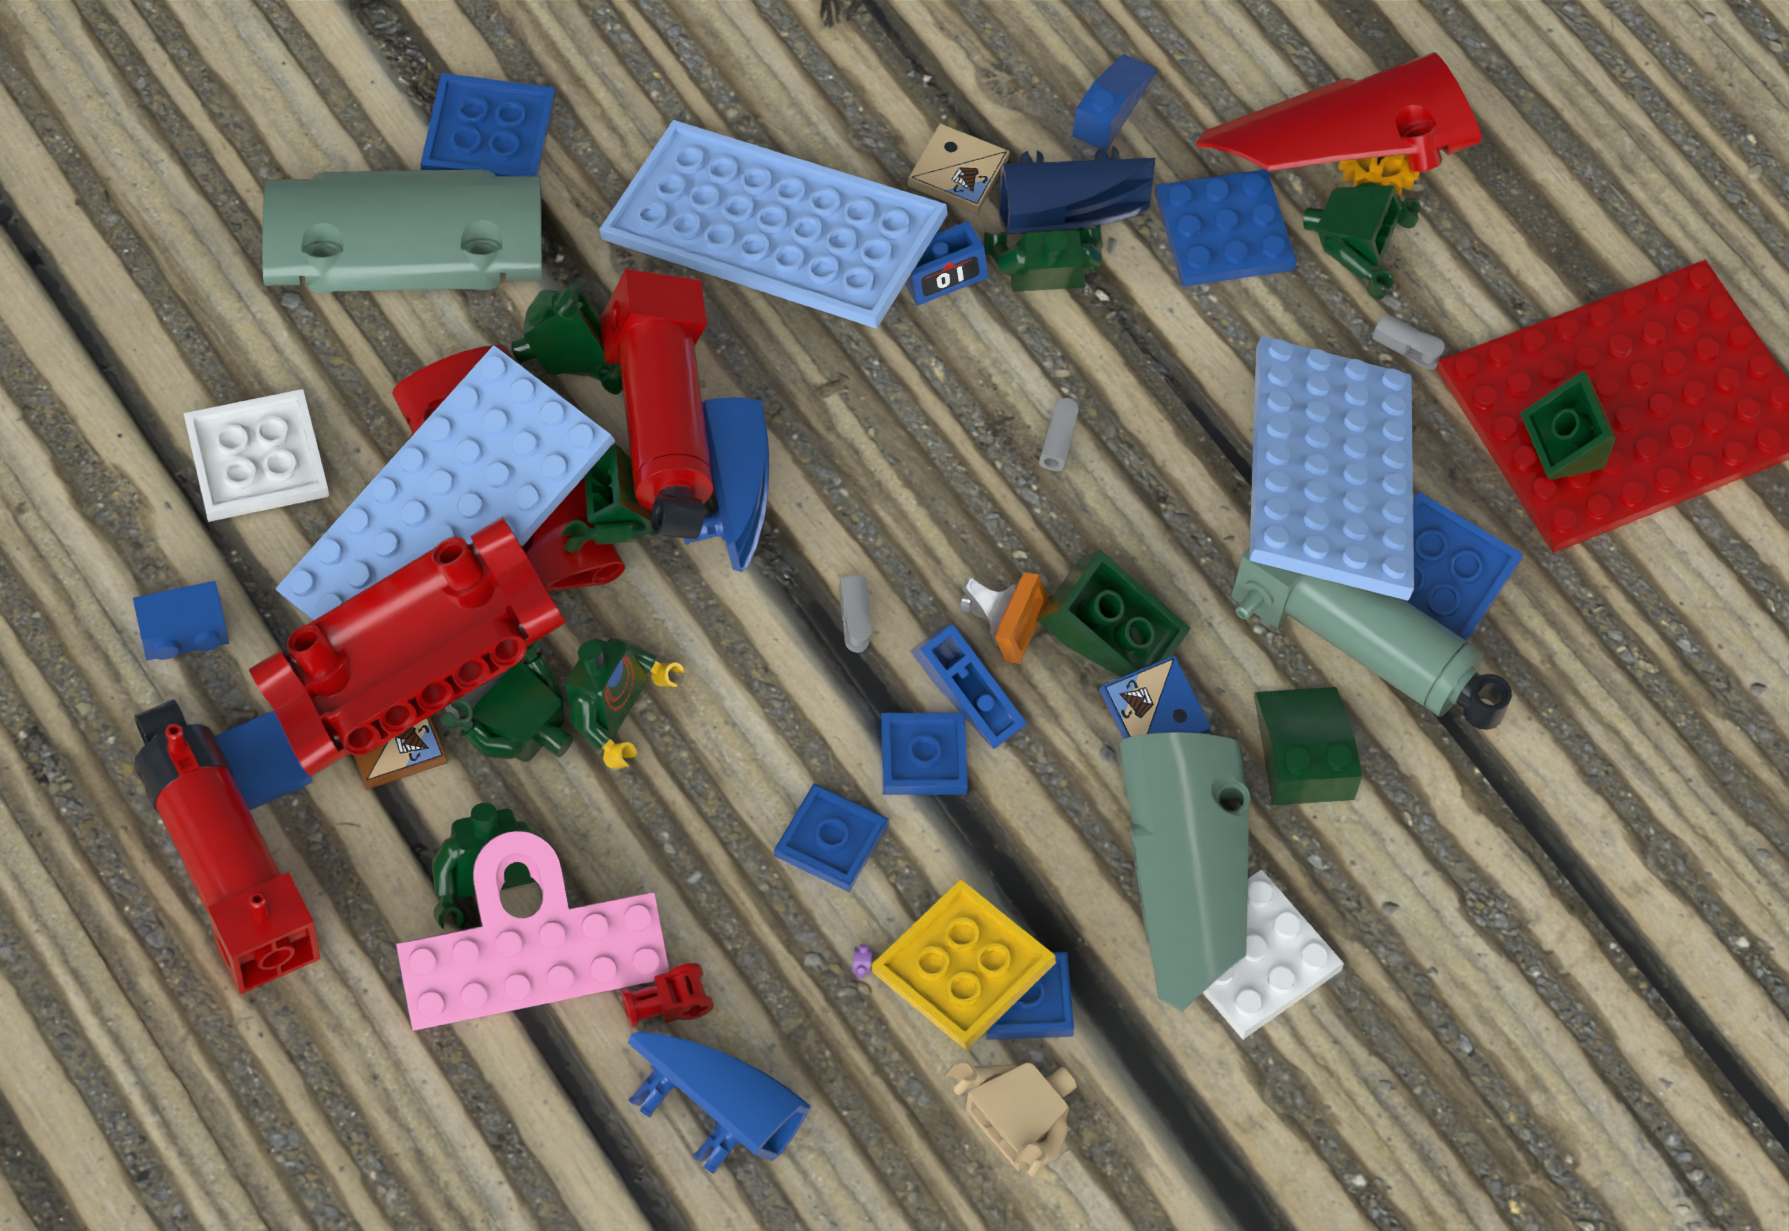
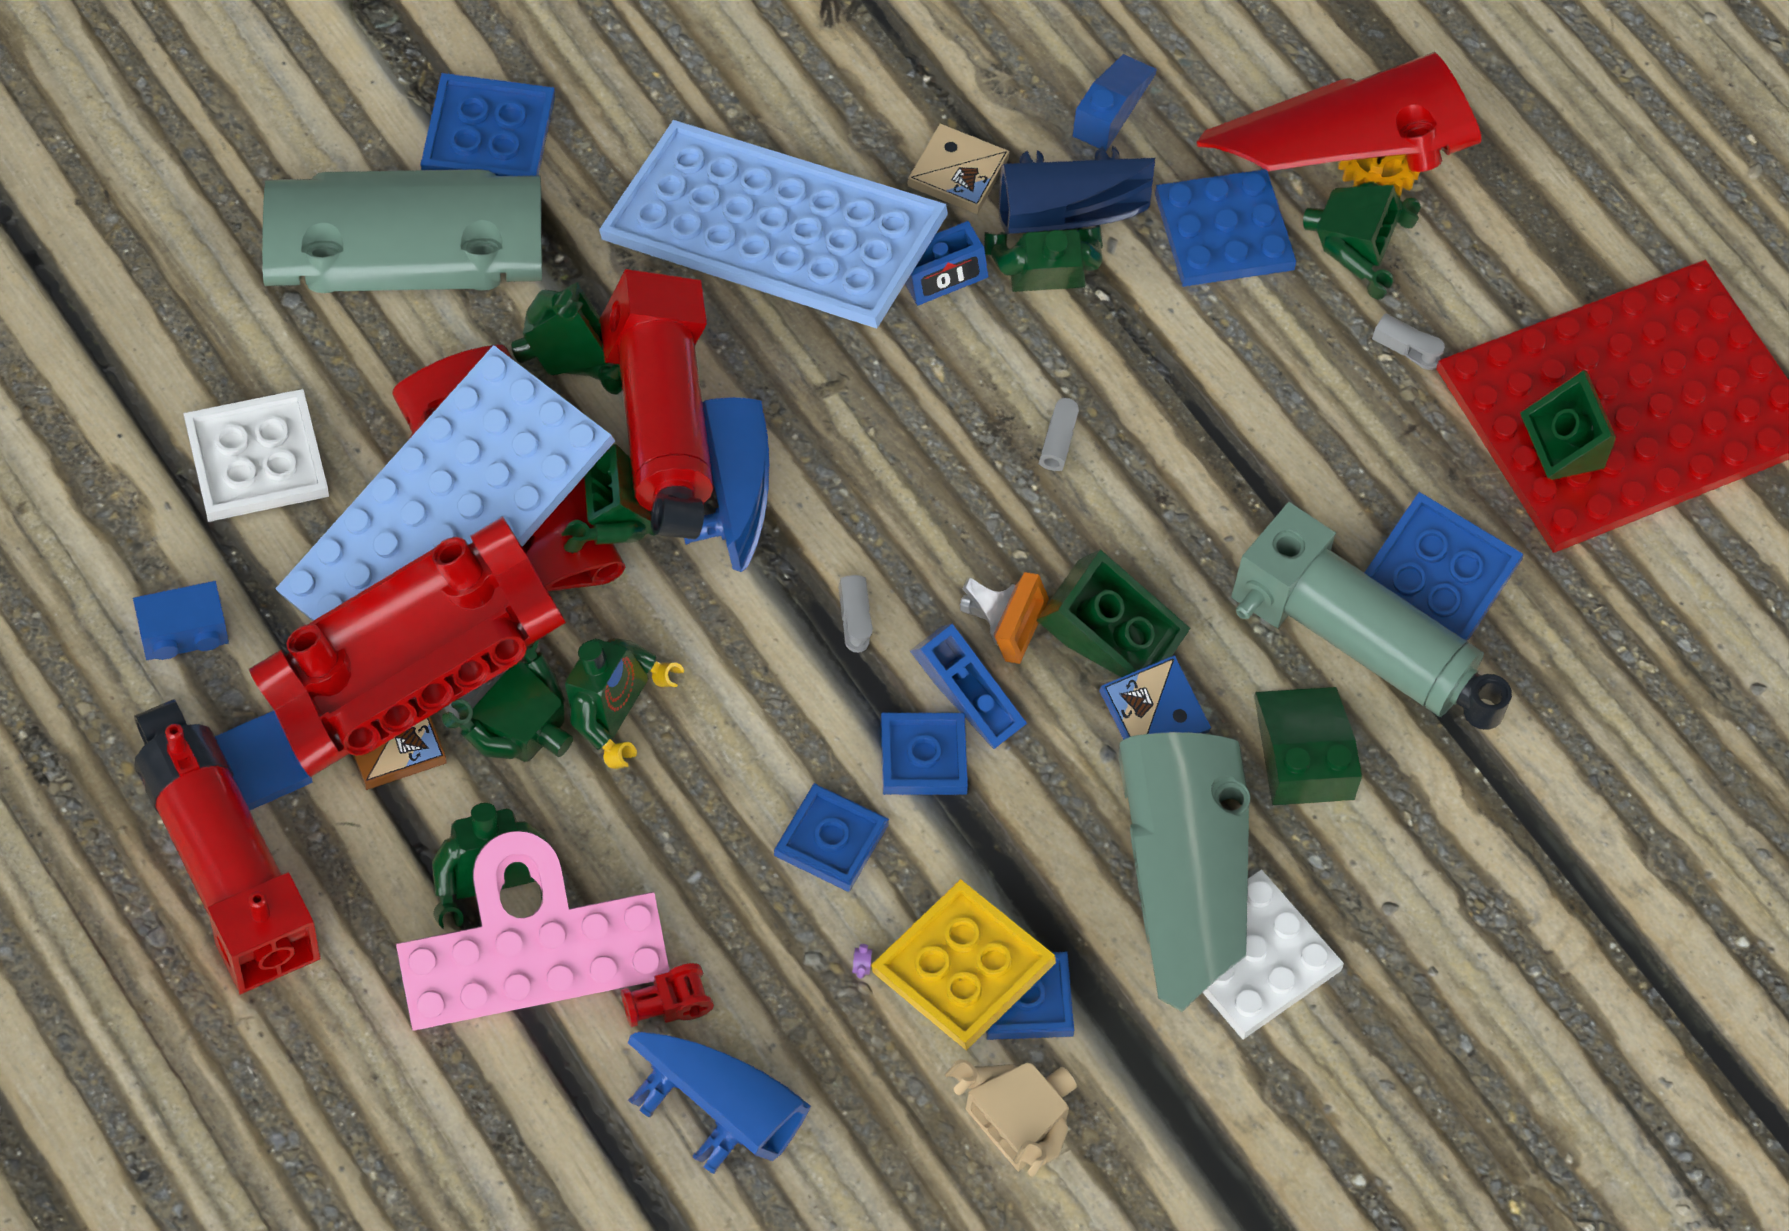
light blue plate [1249,336,1414,600] -> none

